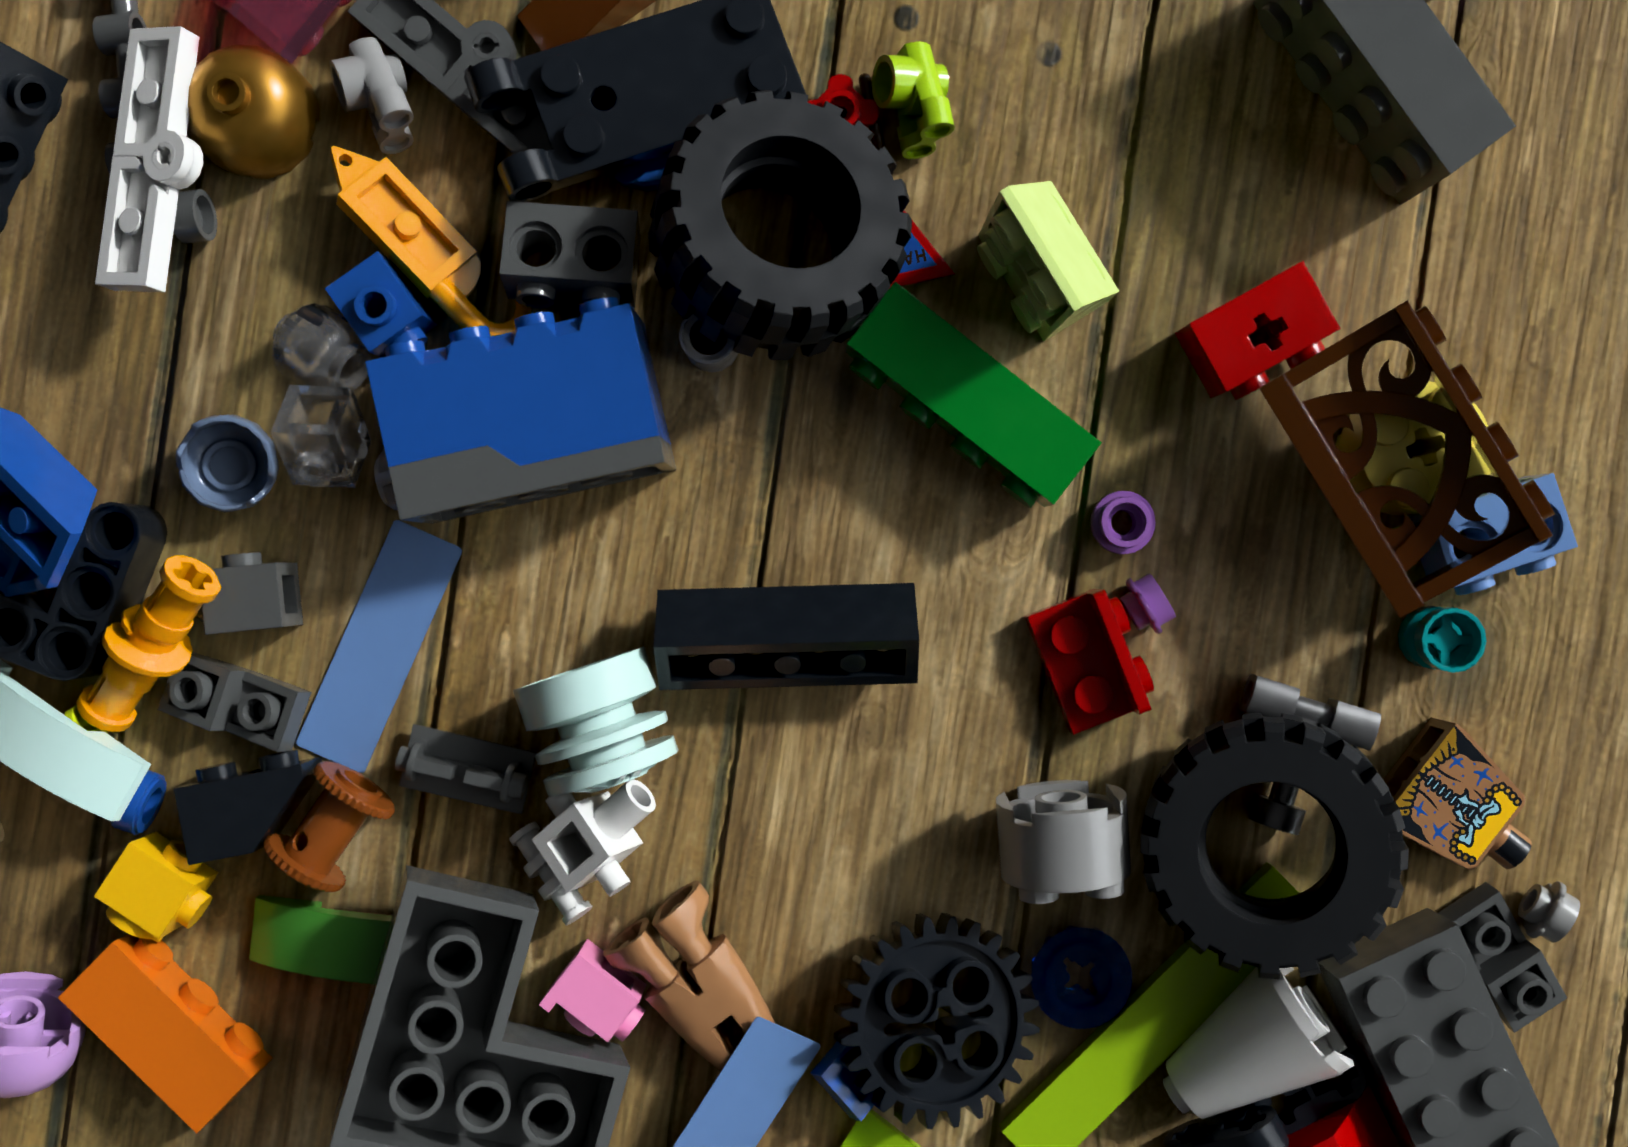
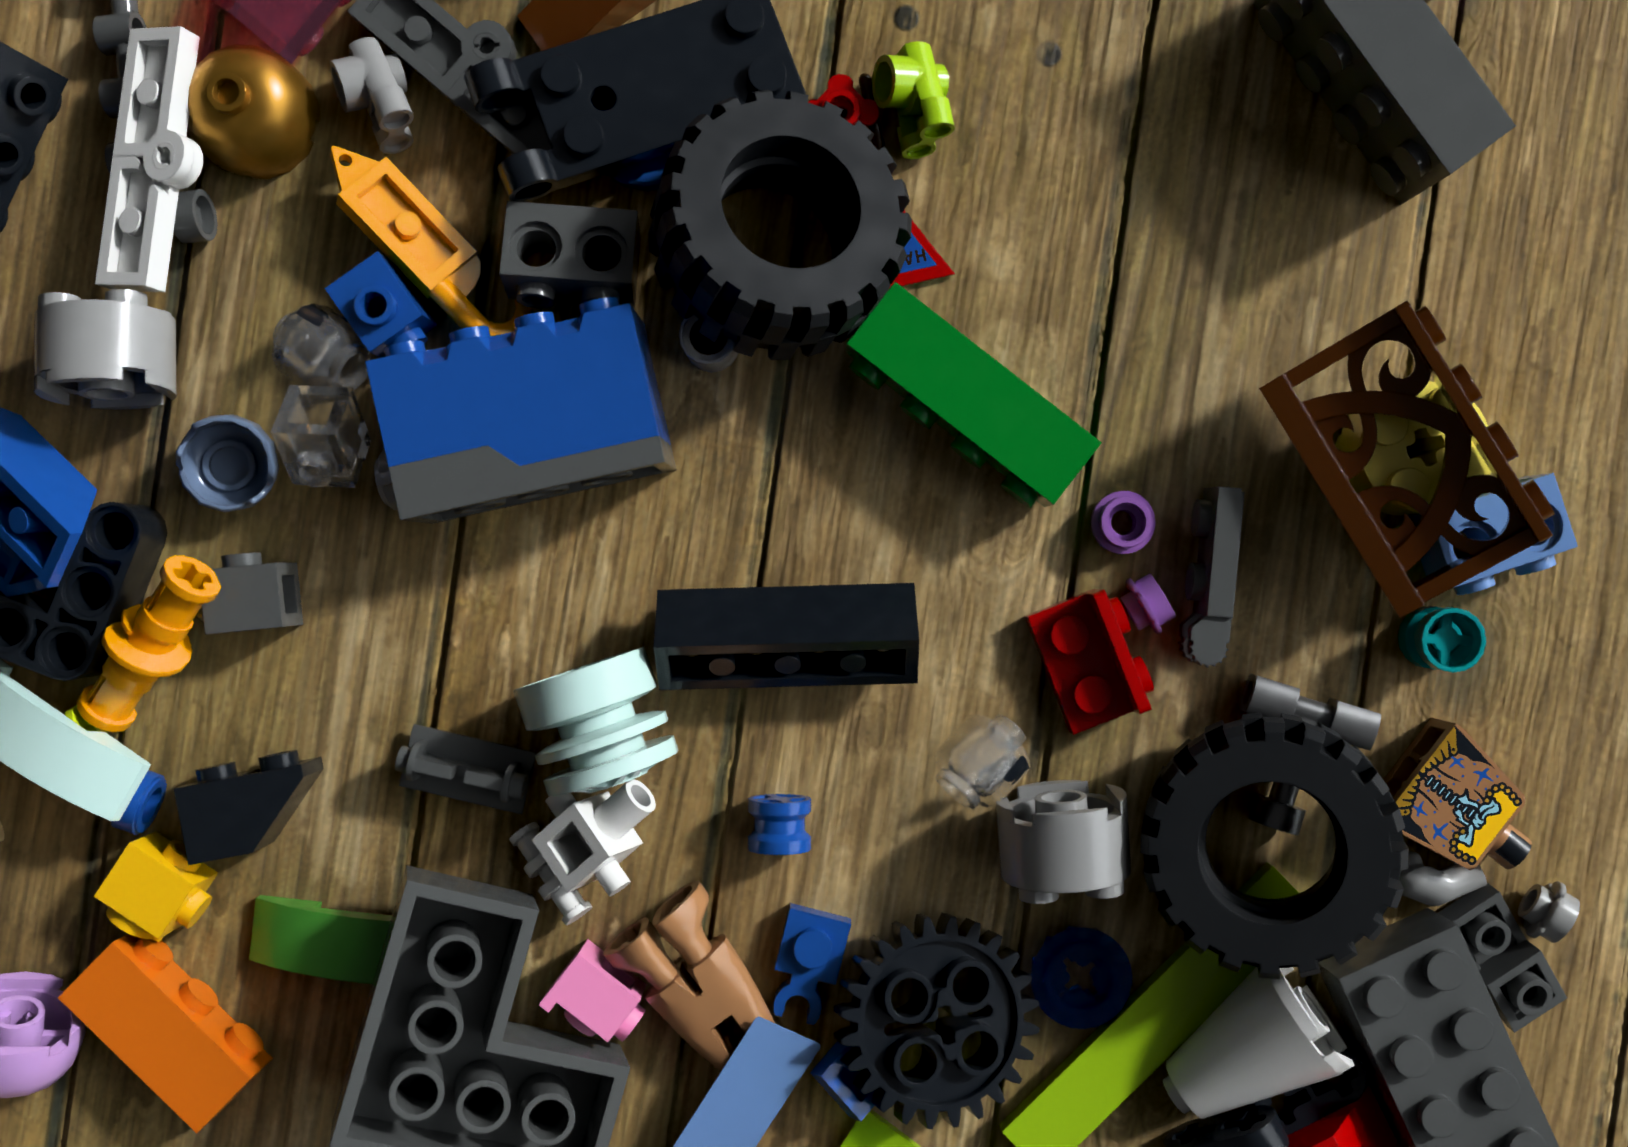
dark grey slope [157,652,312,752] -> none
dark orange hose [264,761,395,892] -> none
medium blue sticker [296,520,462,773] -> none
yellowish green slope [977,181,1119,341] -> none
red brick [1175,261,1341,400] -> none
none -> light grey brick [34,289,177,410]
none -> blue wheel [748,794,811,855]
none -> blue plate [774,903,851,1025]
none -> clear head [935,714,1030,810]
none -> dark grey hinge [1178,486,1245,668]
none -> light grey arm [1400,851,1487,906]

